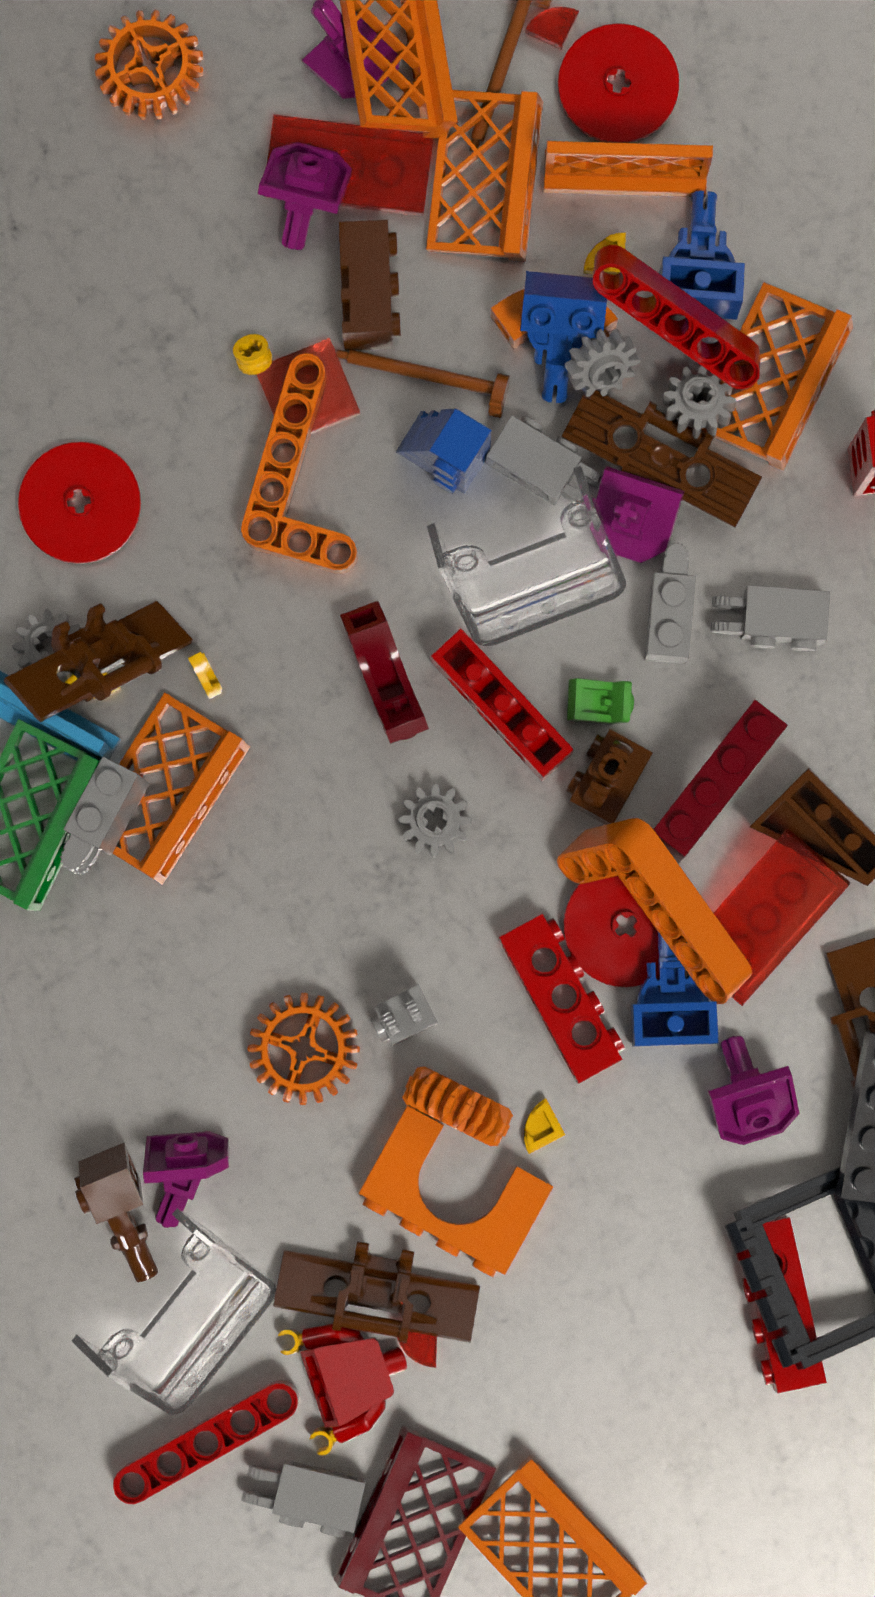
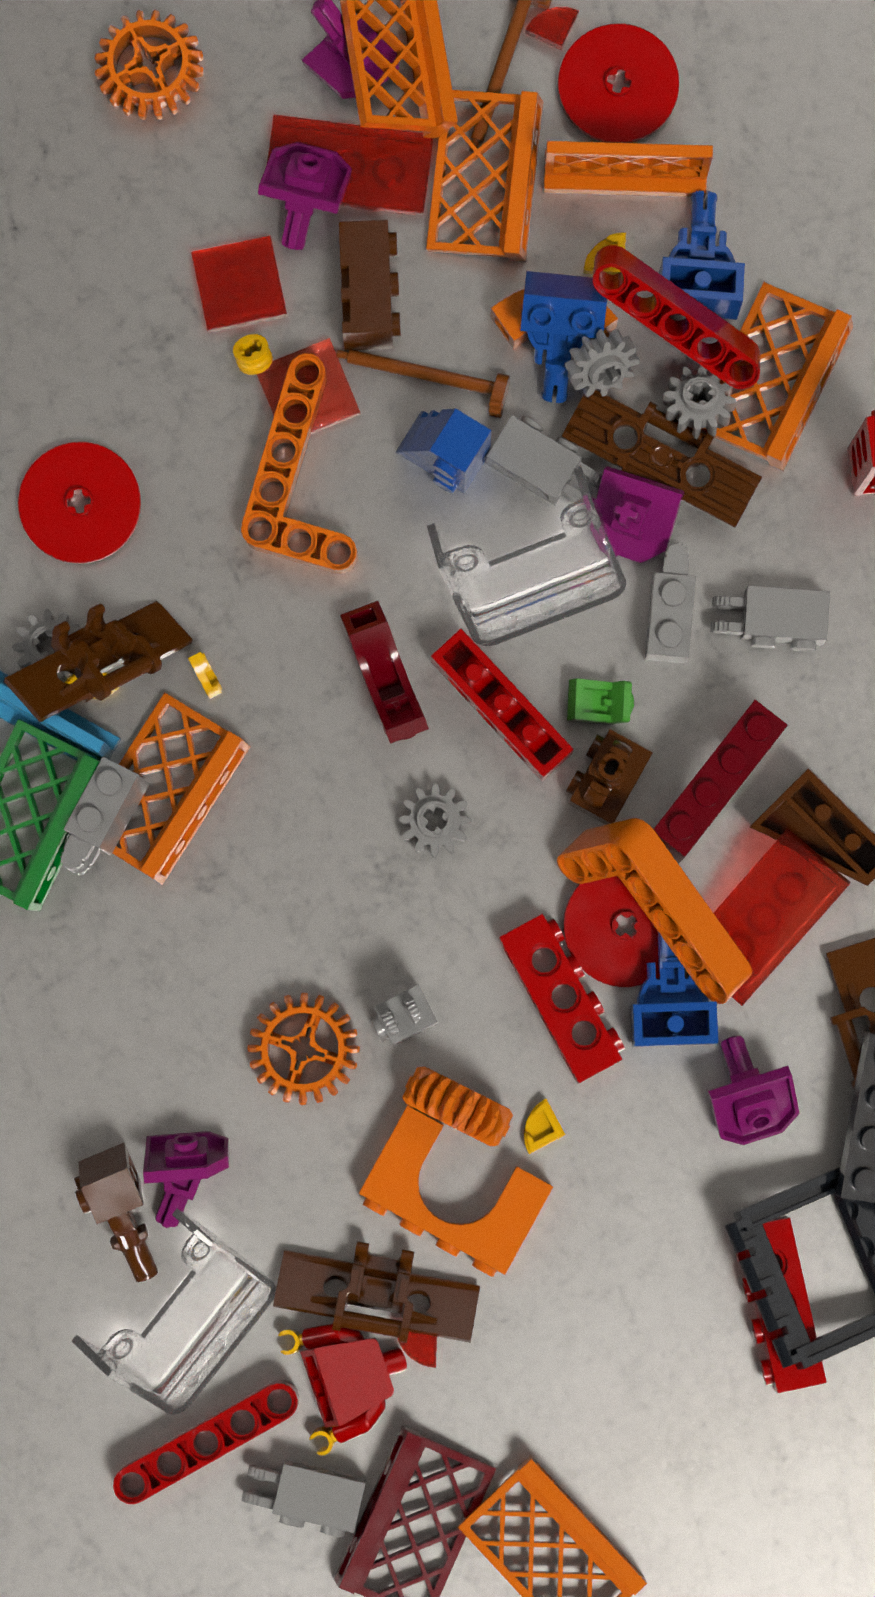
none -> clear red tile [191,236,288,333]

